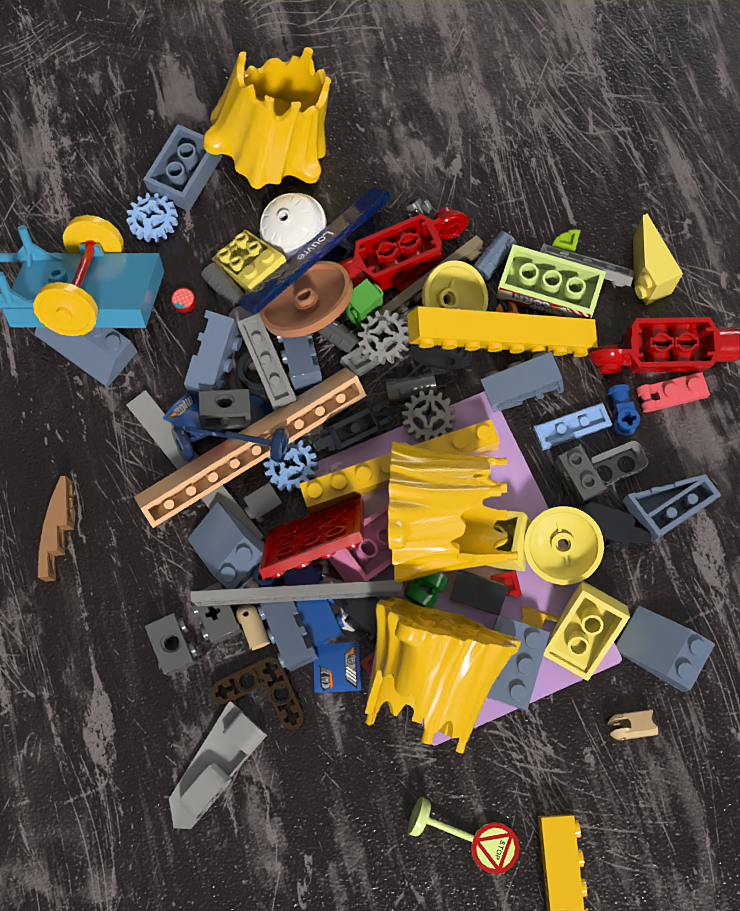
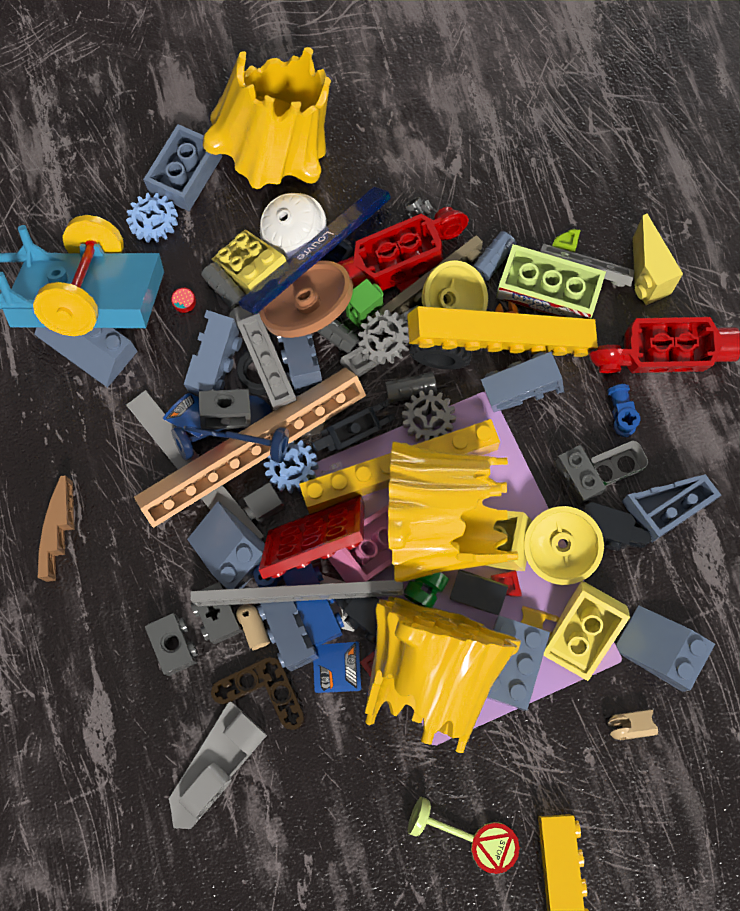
light blue tile [533,402,612,451] -> none
coral plate [636,372,710,413] -> none

